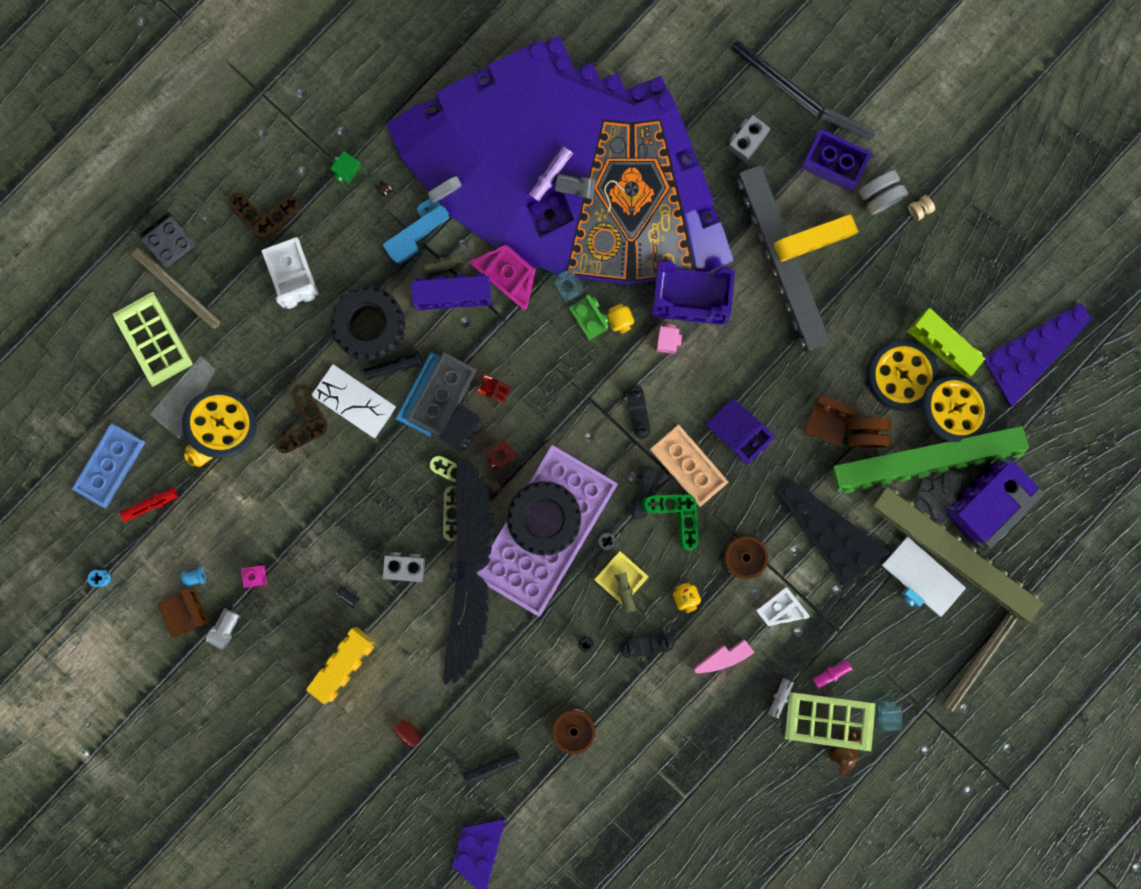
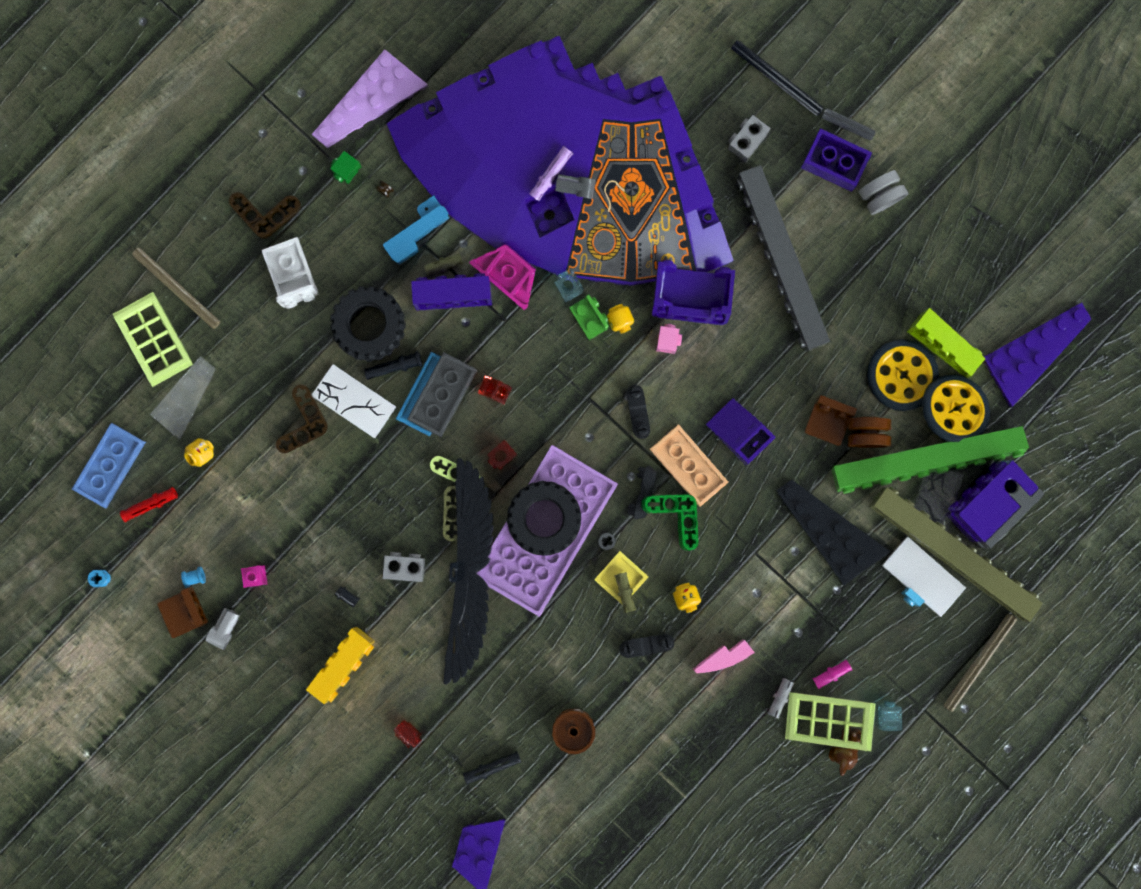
black bracket [139,211,195,268] -> none
wedge [182,389,257,458] -> none
light grey beam [428,176,462,203] -> none
black brick [439,404,483,452] -> none
black pin [578,636,594,652] -> none
reddish brown wheel [723,536,768,579] -> none
white wing [756,587,810,626] -> none
yellow beam [773,214,859,262] -> none
tan wheel [908,195,935,221] -> none
none -> lavender wing [312,49,428,148]

